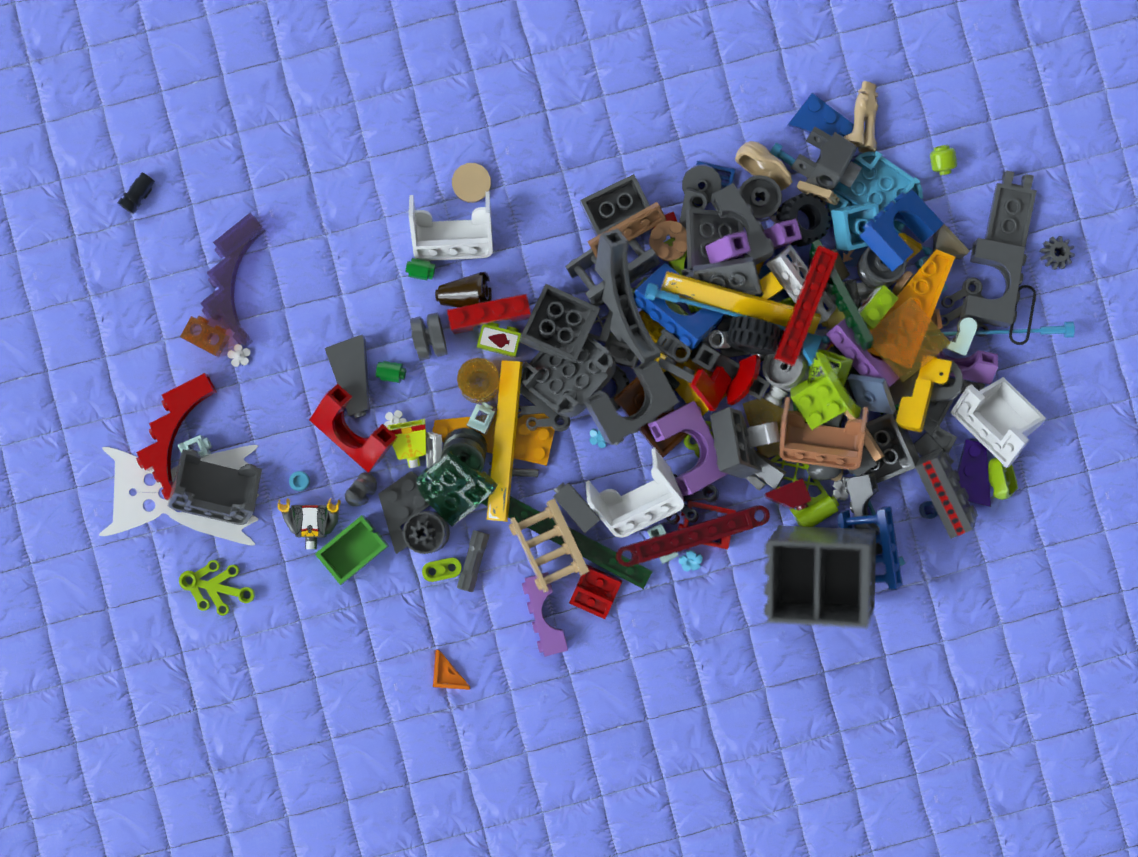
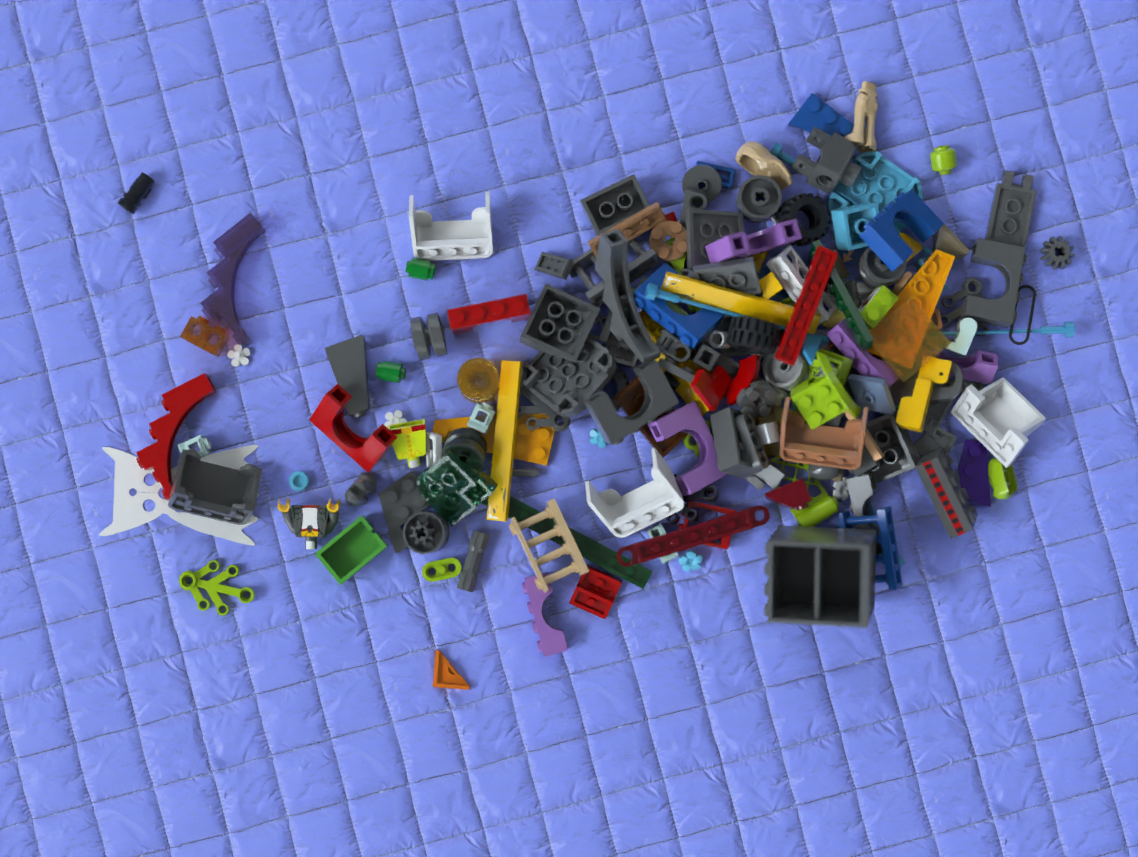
dark brown cone [435,272,492,308] -> none
tan tile [452,163,491,203] -> none
brick [477,322,522,358] -> none
dark grey window [553,482,600,533] -> none
dark grey arch [711,183,774,265] -> none
tan tile [797,180,840,205] -> none
dark blue bush [919,501,938,519] -> none
none -> dark grey plate [534,251,574,280]
none -> dark grey plate [736,381,777,417]
none -> dark grey beam [736,413,769,471]

